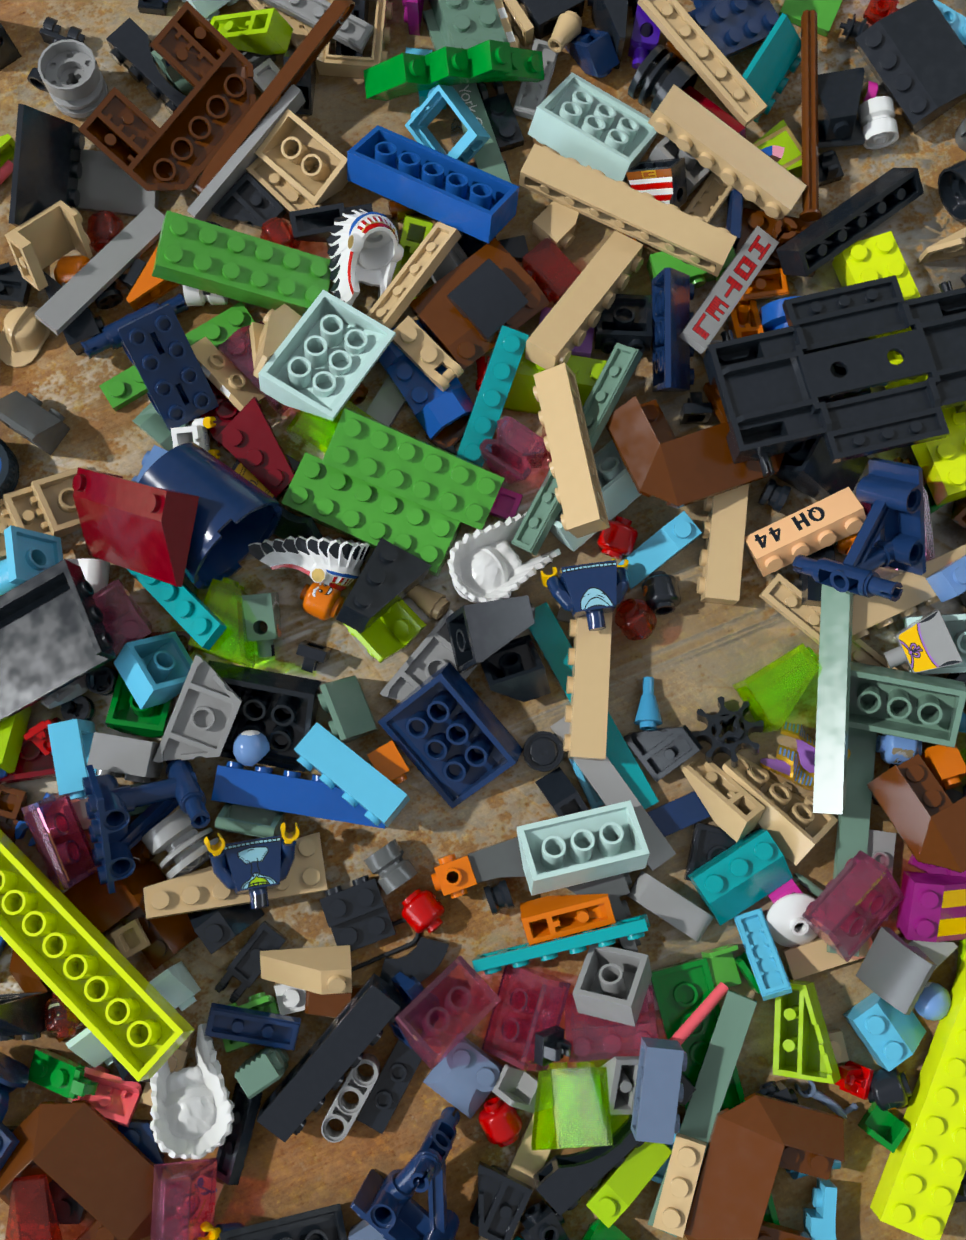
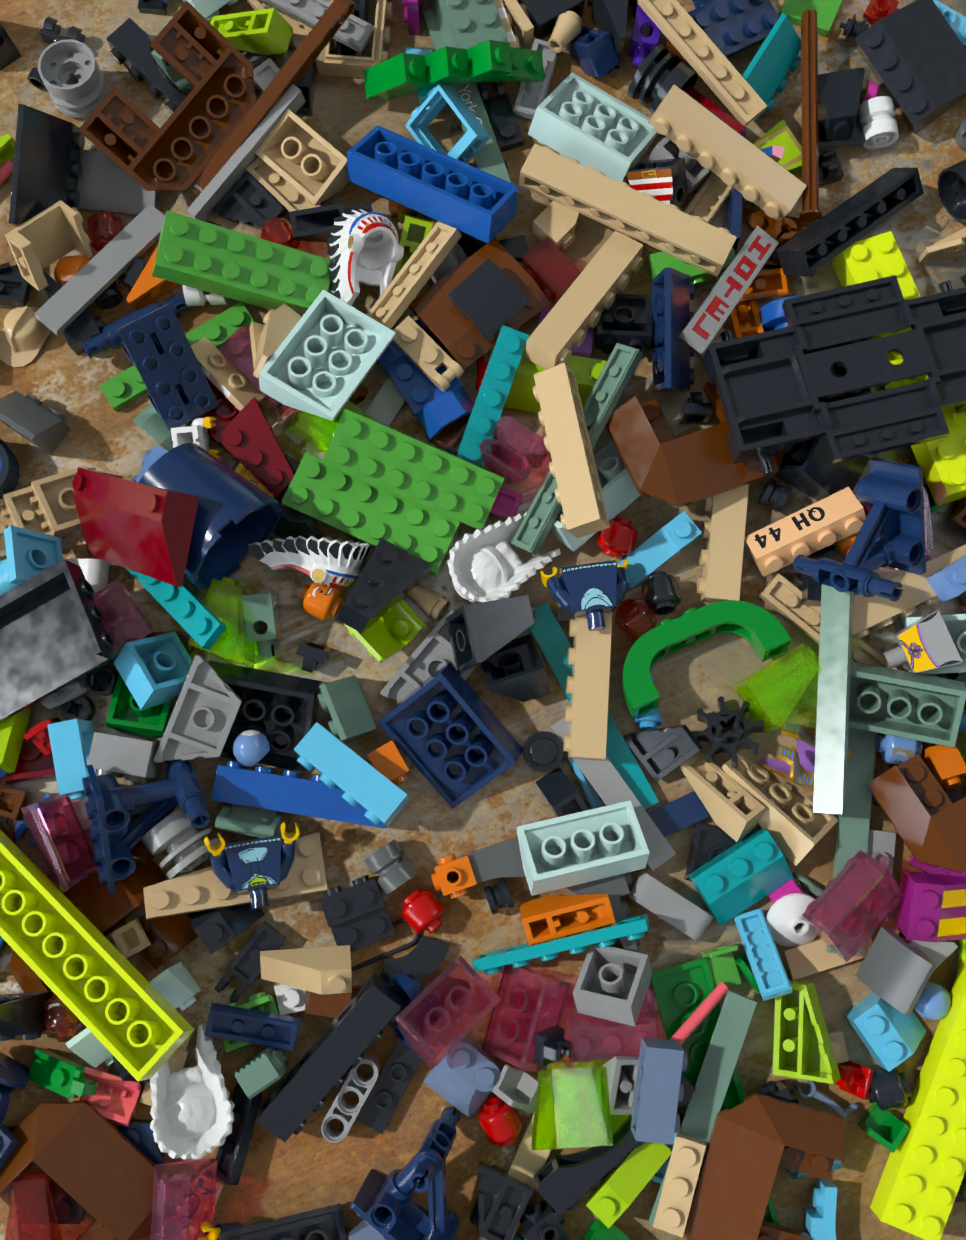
none -> green arch [622,600,791,719]

